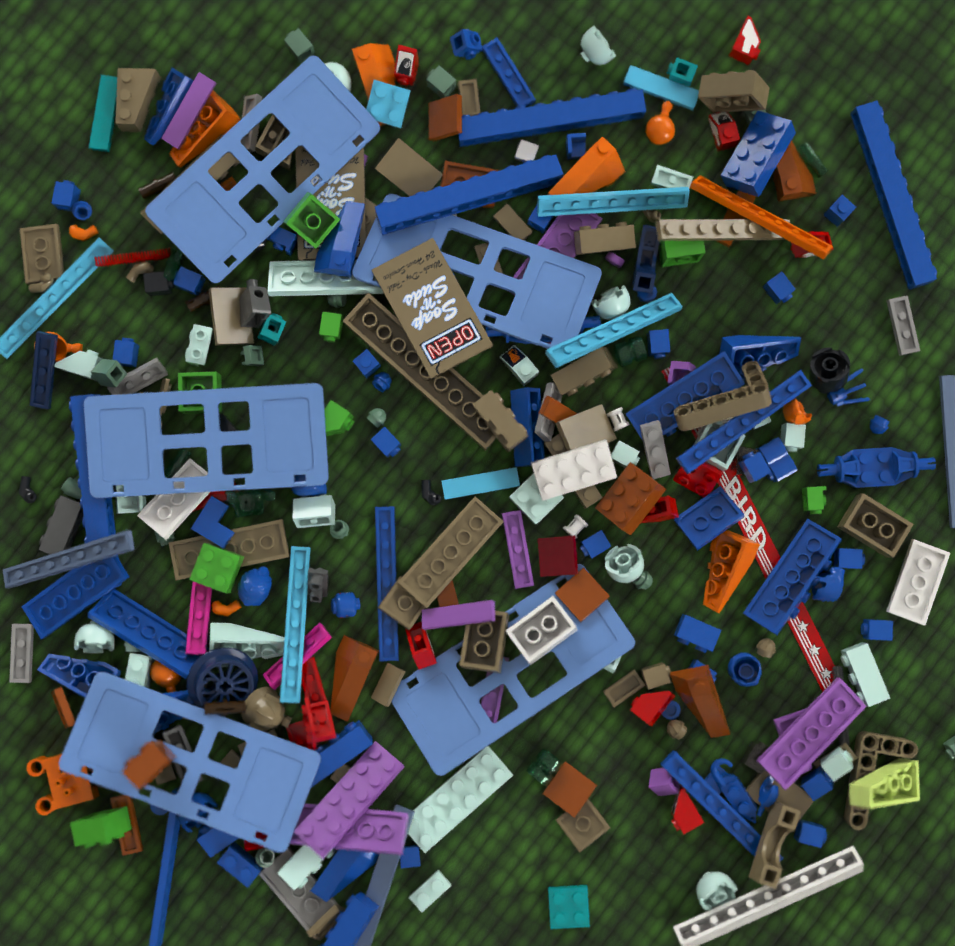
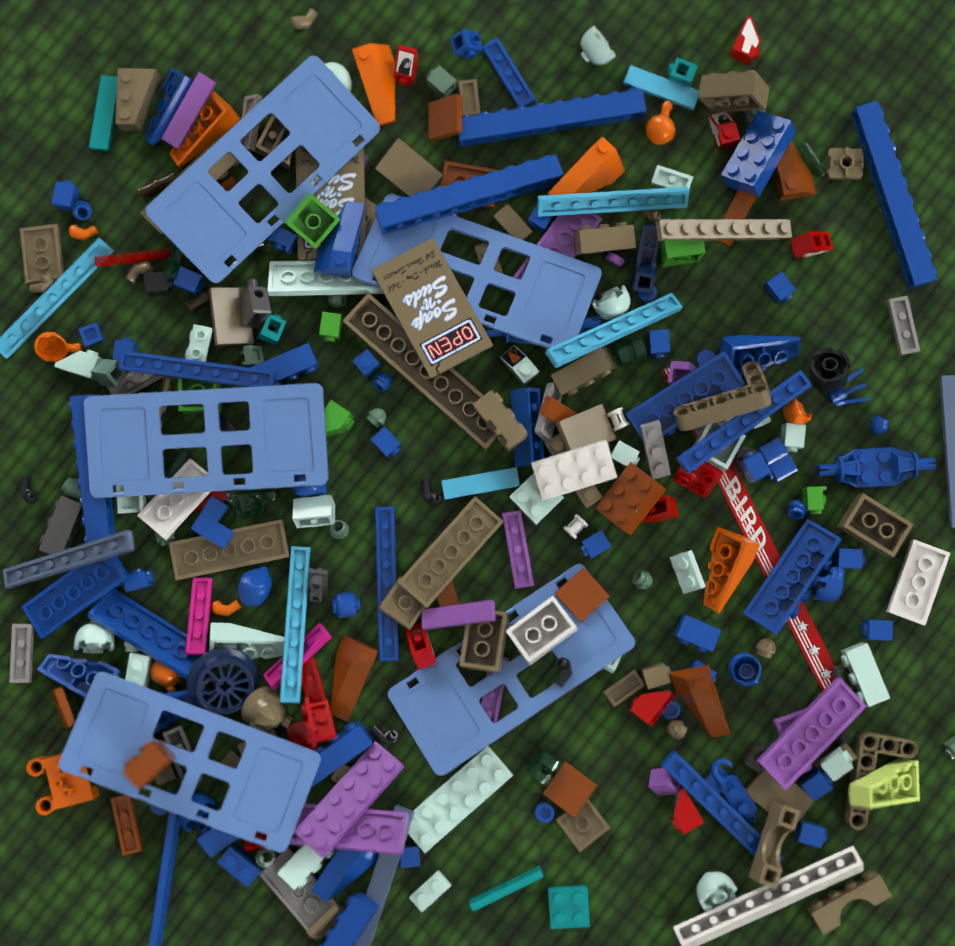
dark blue tile [30,331,58,410] -> none
bright green brick [70,806,132,848] -> none
bright green brick [189,543,245,593] -> none
dark brown pin [204,700,245,716] -> none
sand green brick [284,28,315,64] -> none
medium azure plate [366,80,410,128] -> none
dark tan tile [371,663,405,707] -> none
white tile [515,139,539,162] -> none
dark red tile [538,535,578,577] -> none
blue panel [566,133,586,160] -> none
light aqua cylinder [605,544,644,583] -> none
blue plate [674,486,745,551] -> none
orange tile [690,176,833,259] -> none
blue hand [757,775,779,817] -> none
blue brick [823,195,856,227] -> none
none -> blue plate [79,322,105,348]
none -> blue tile [119,350,276,387]
none -> blue brick [123,568,154,592]
none -> blue brick [250,343,320,386]
none -> dark tan arm [290,8,318,29]
none -> black arm [369,724,398,743]
none -> teal tile [469,865,544,911]
none -> blue tile [535,802,554,823]
none -> black arm [554,657,572,688]
none -> light aqua bracket [670,550,706,594]
none -> blue tile [696,350,715,367]
none -> blue plate [787,500,807,519]
none -> dark tan arch [806,870,892,935]
none -> dark tan piece [828,147,863,180]

